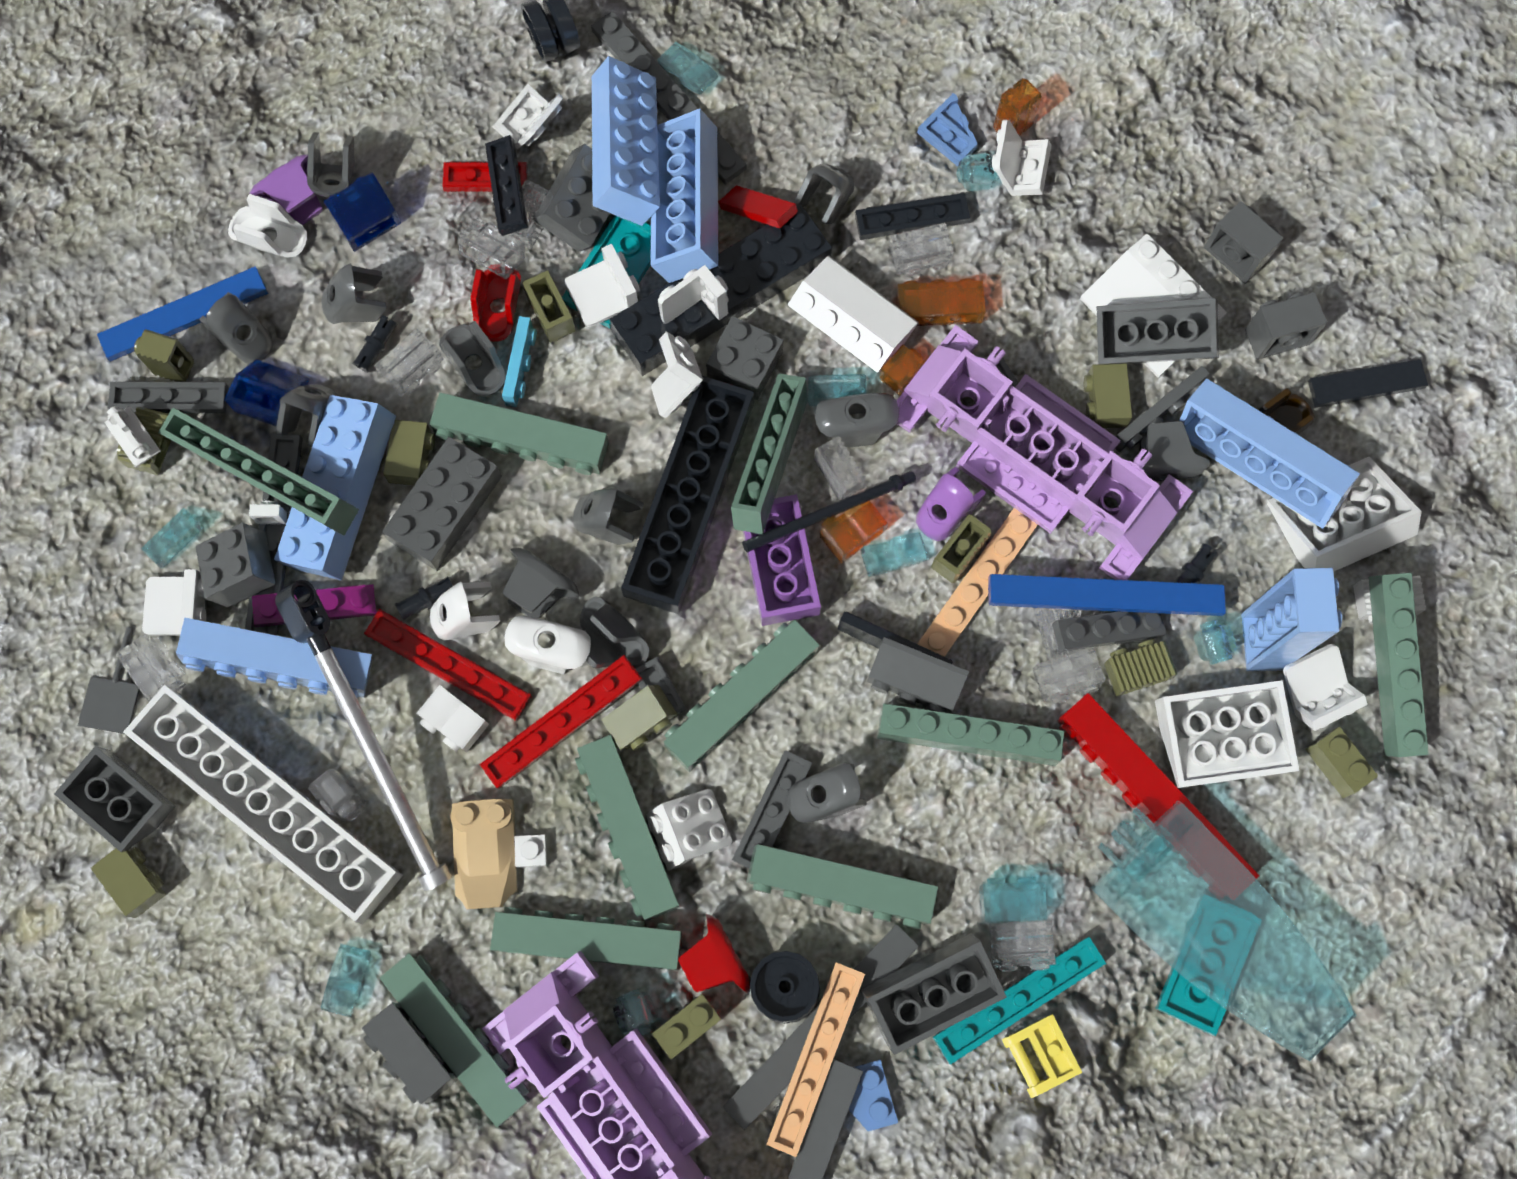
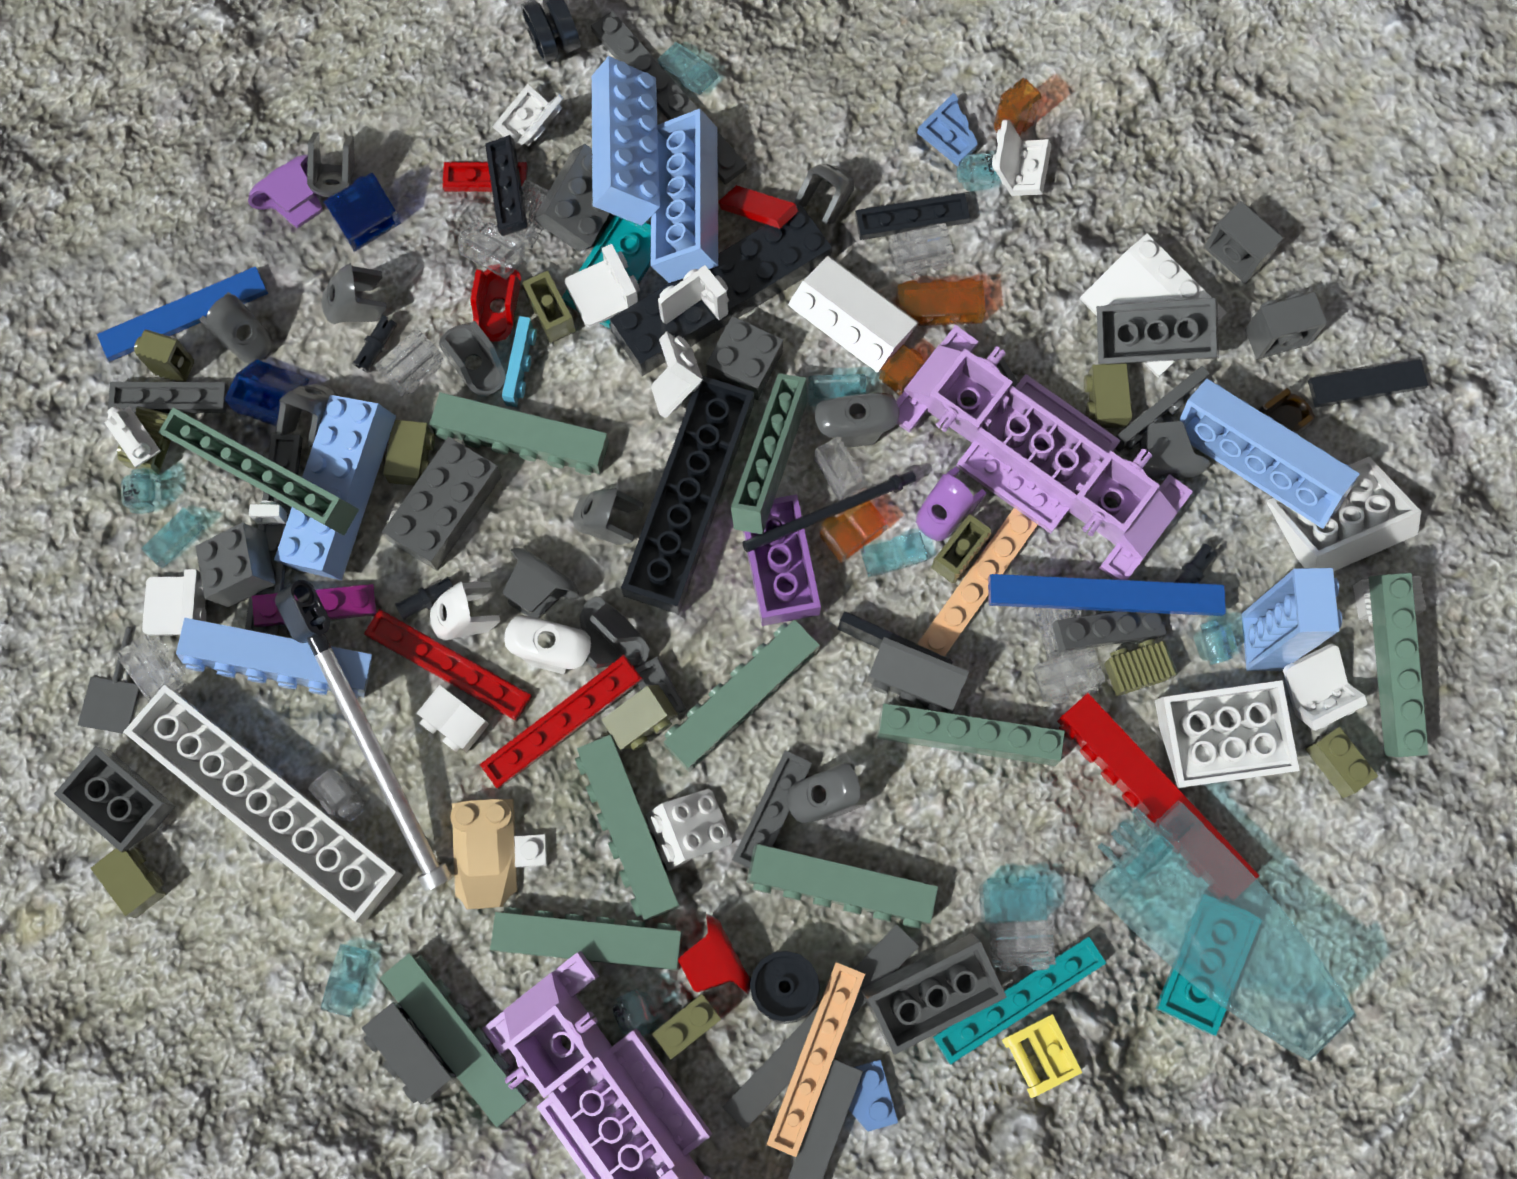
white piece [228,194,307,258] -> none
none -> clear light blue head [121,469,162,514]

